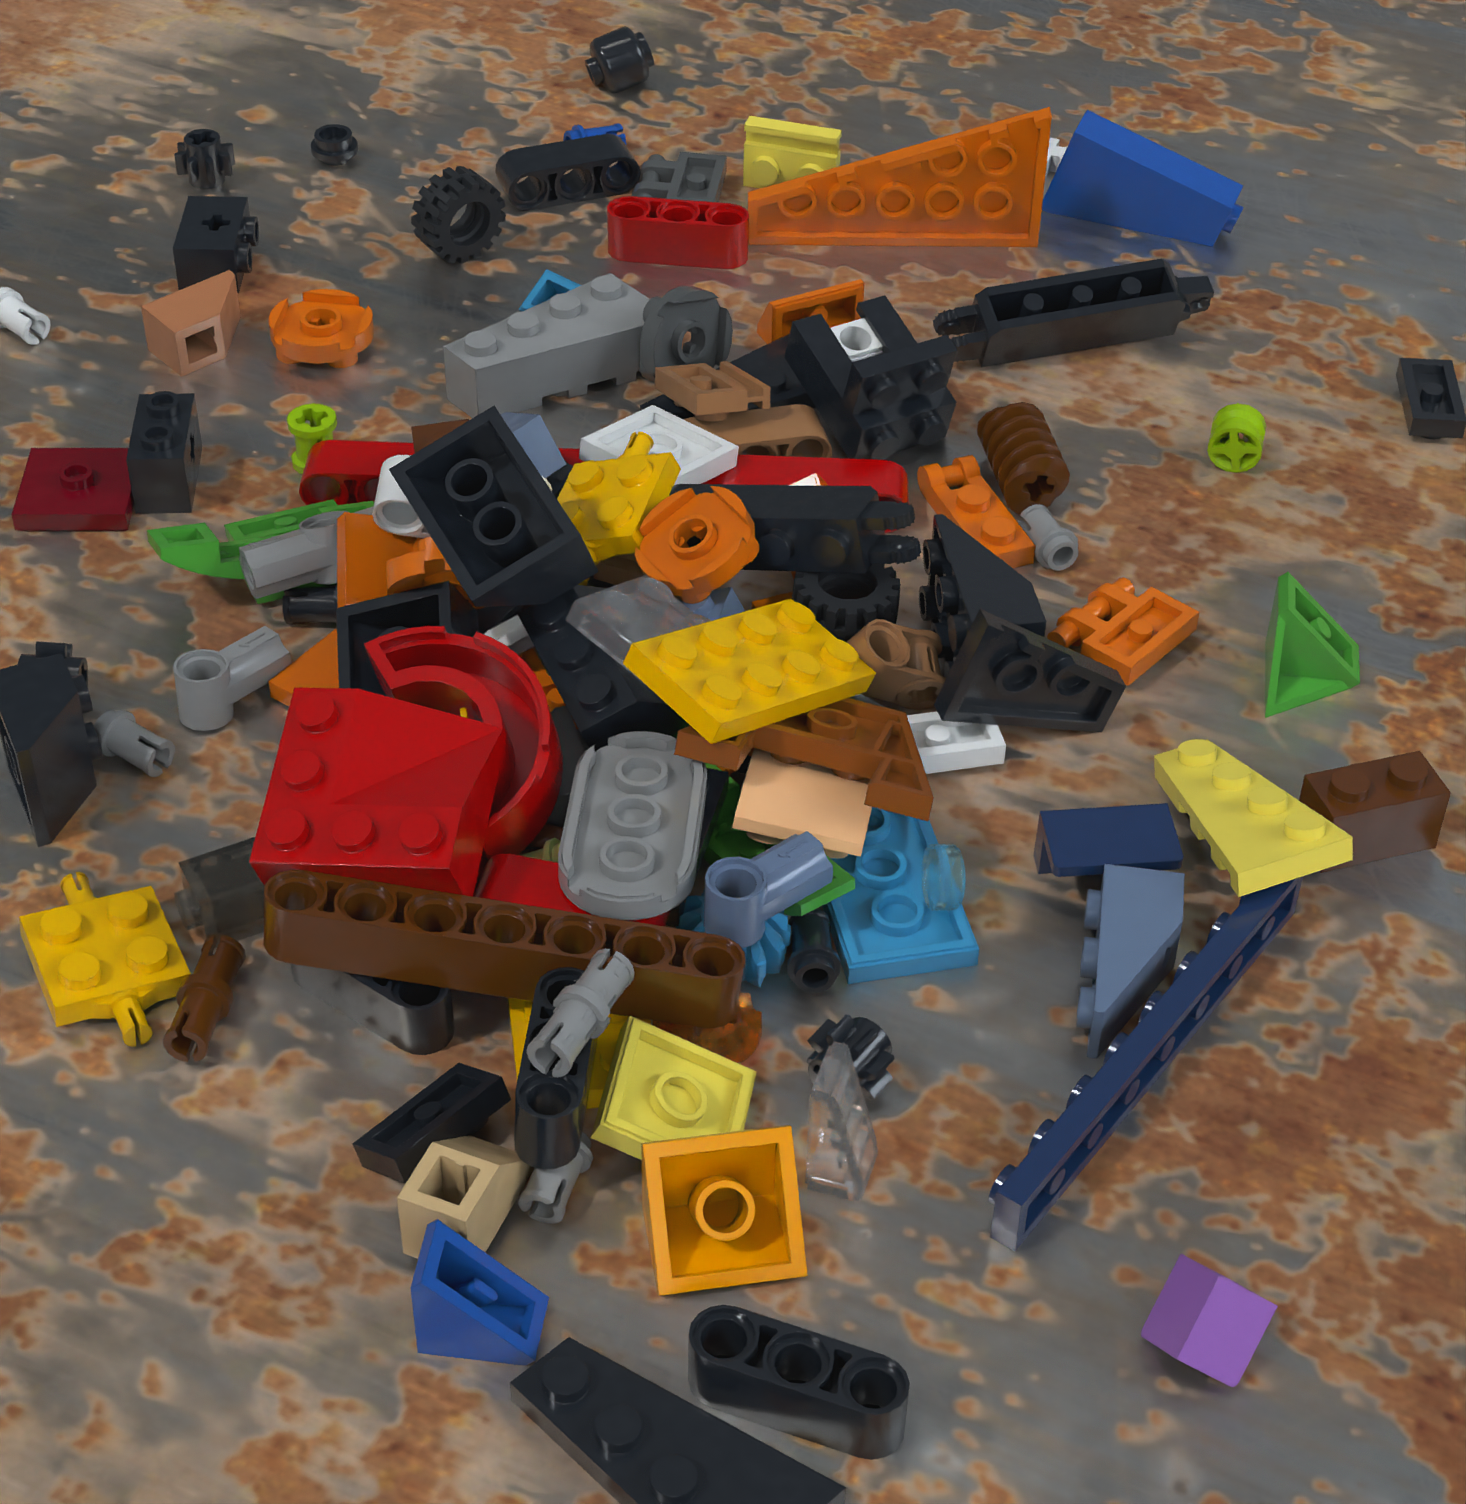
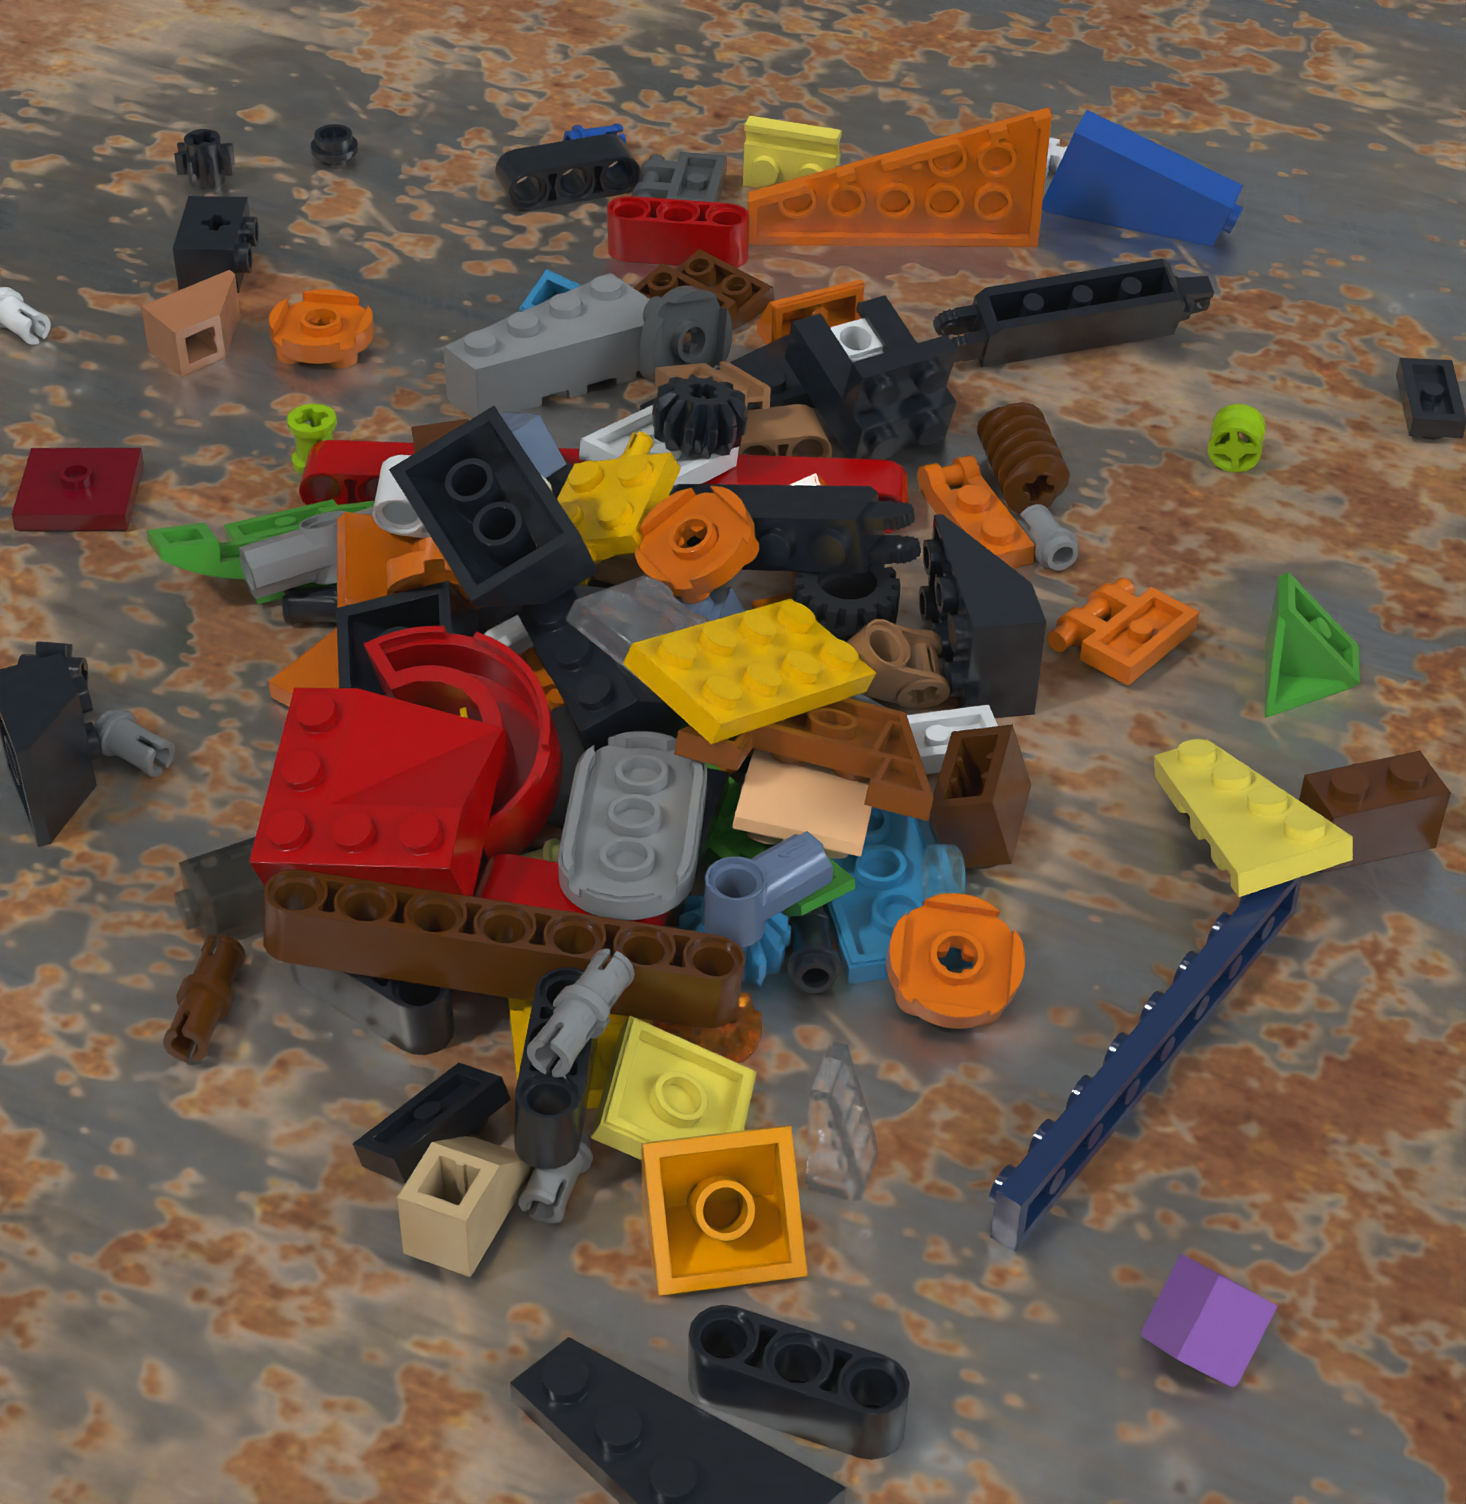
yellow plate [19,872,191,1047] -> none
black brick [126,391,202,514] -> none
light grey piece [173,626,291,731] -> none
blue slope [410,1219,549,1366] -> none
black tyre [411,166,506,264] -> none
black head [584,26,654,93] -> none
black gear [807,1014,895,1104] -> none
black wing [934,609,1126,732] -> none
dark blue panel [1033,803,1184,877] -> none
sand blue slope [1076,864,1185,1059] -> none
none -> reddish brown slope [634,249,775,330]
none -> black gear [652,374,748,459]
none -> orange plate [886,893,1025,1029]
none -> reddish brown brick [930,724,1031,870]

